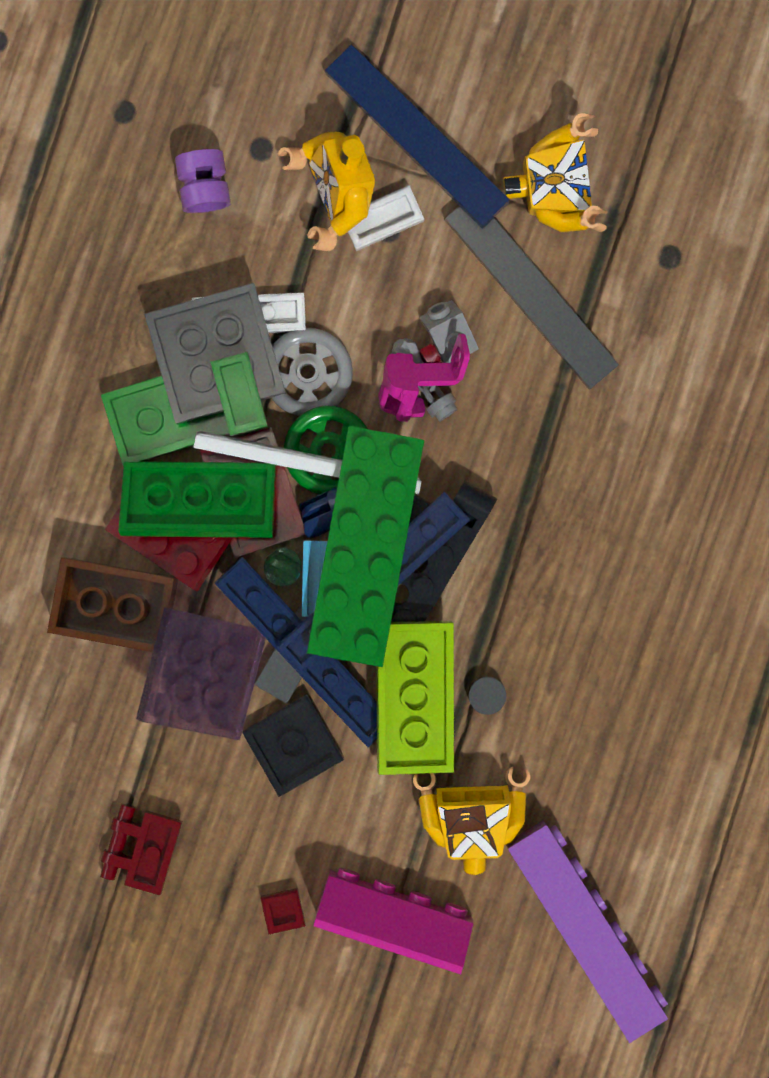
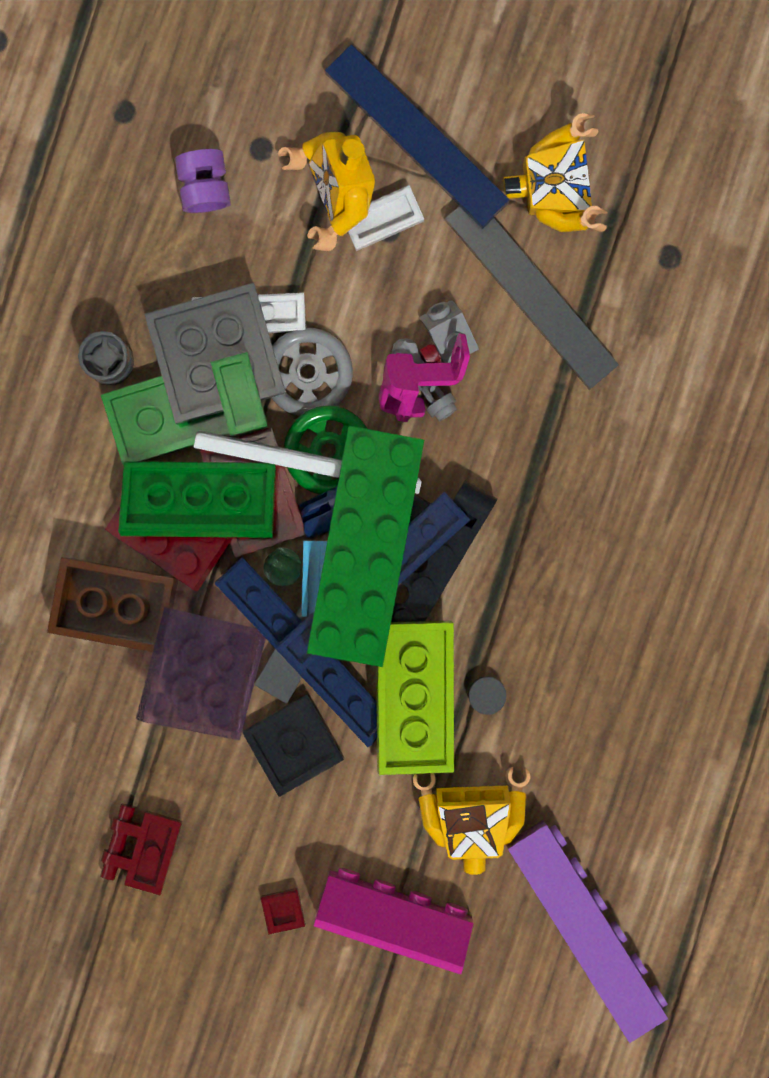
none -> dark grey wheel [78,331,134,386]

